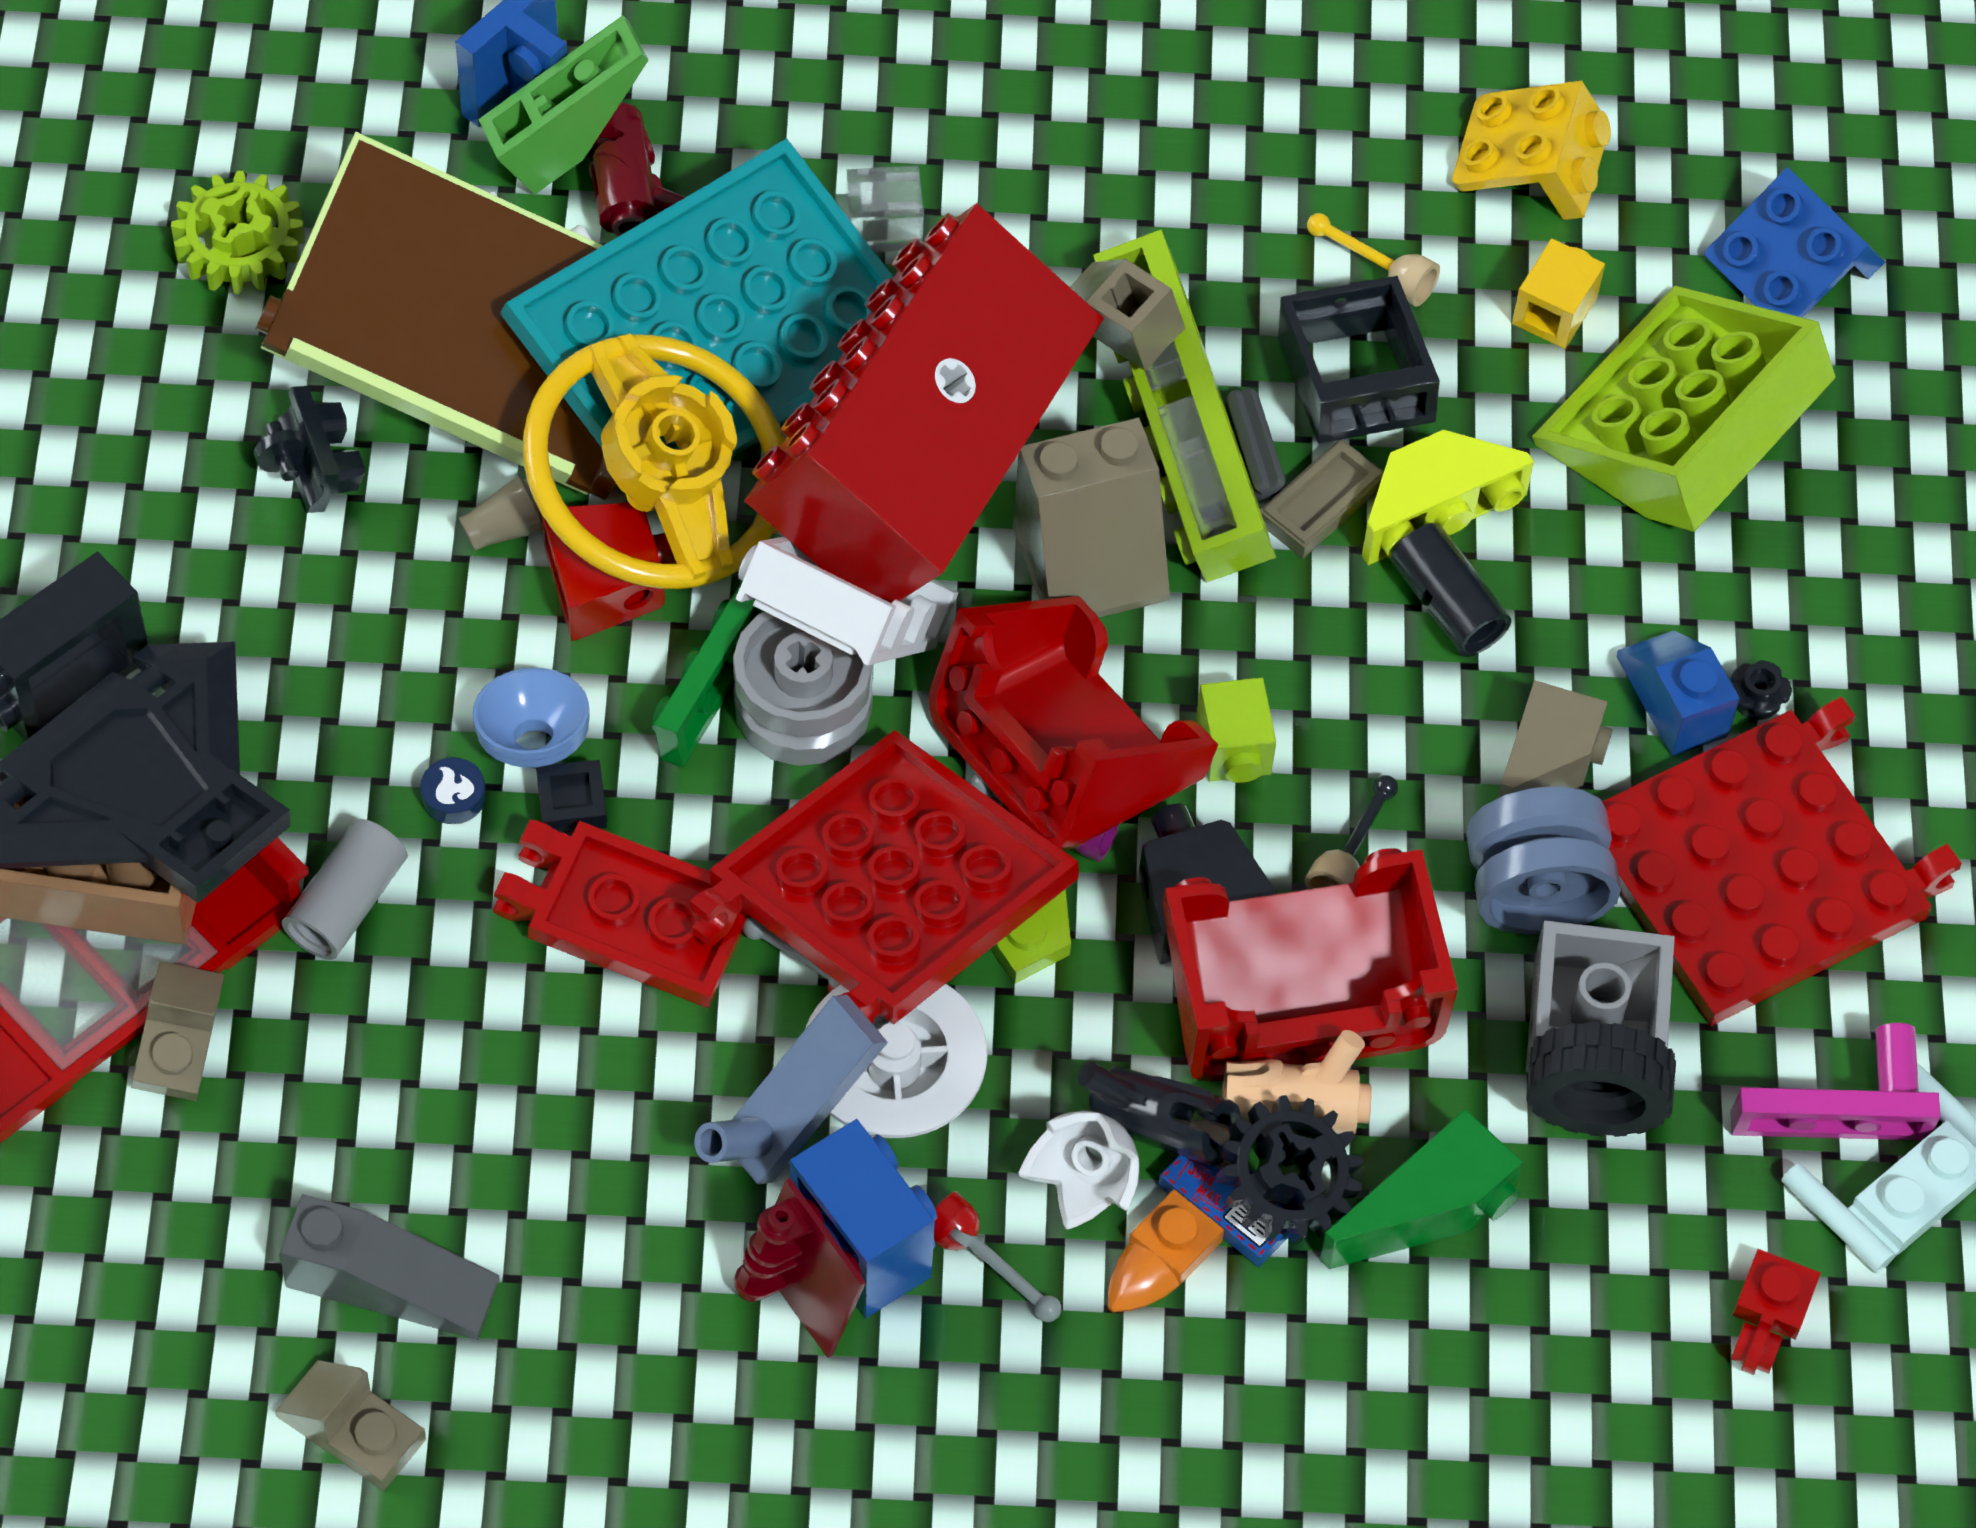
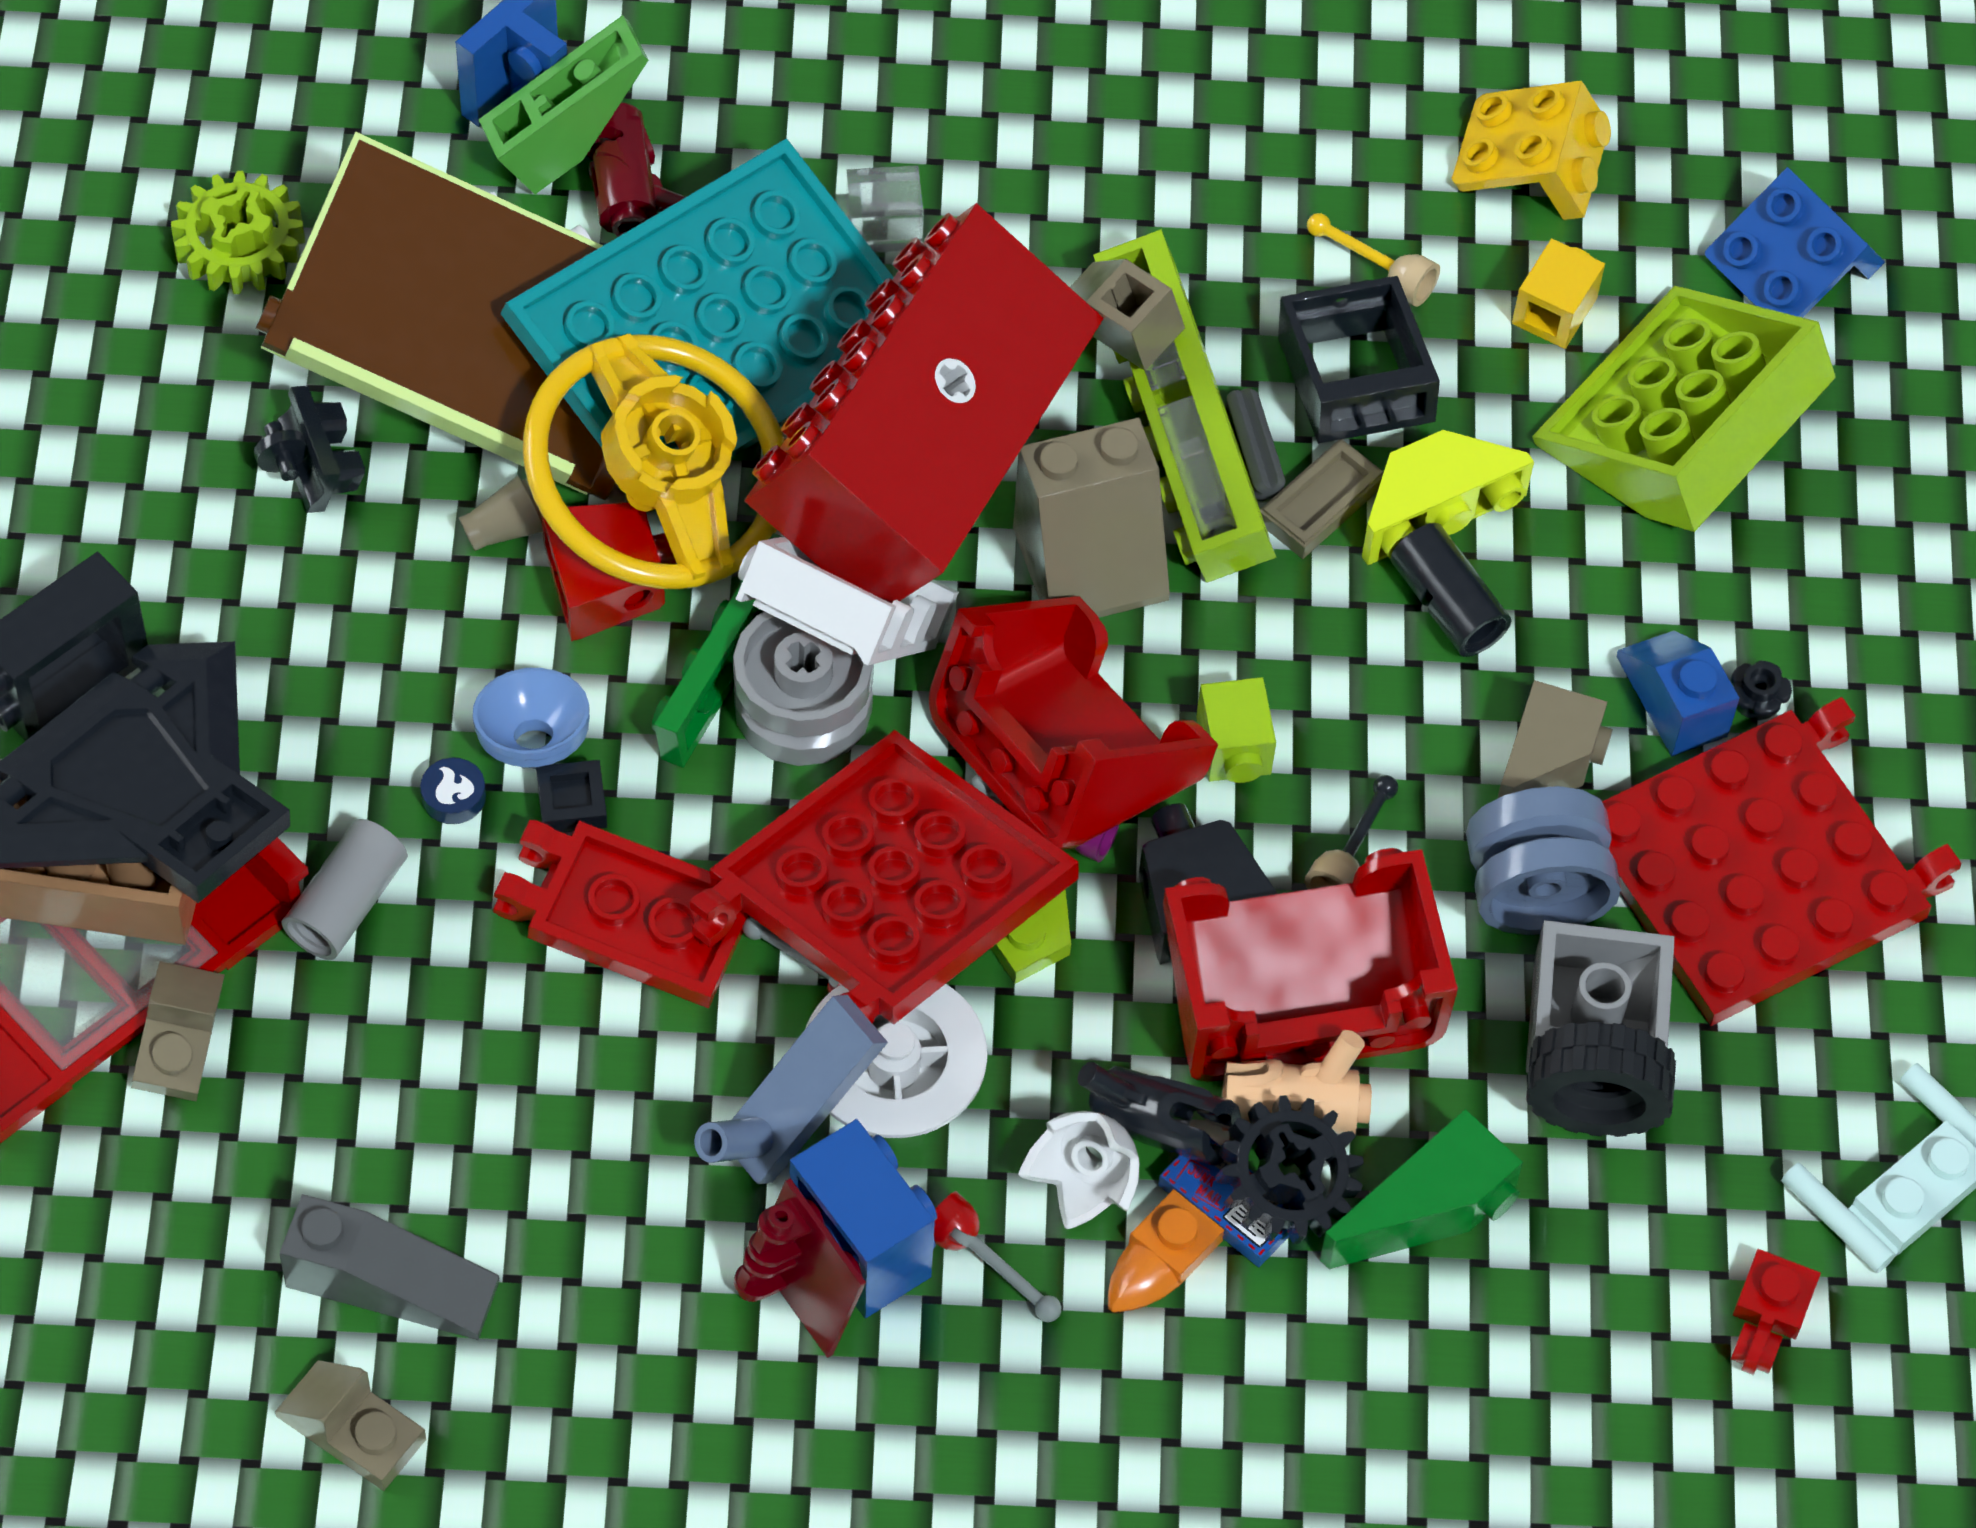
dark pink piece [1730,1023,1940,1140] -> none

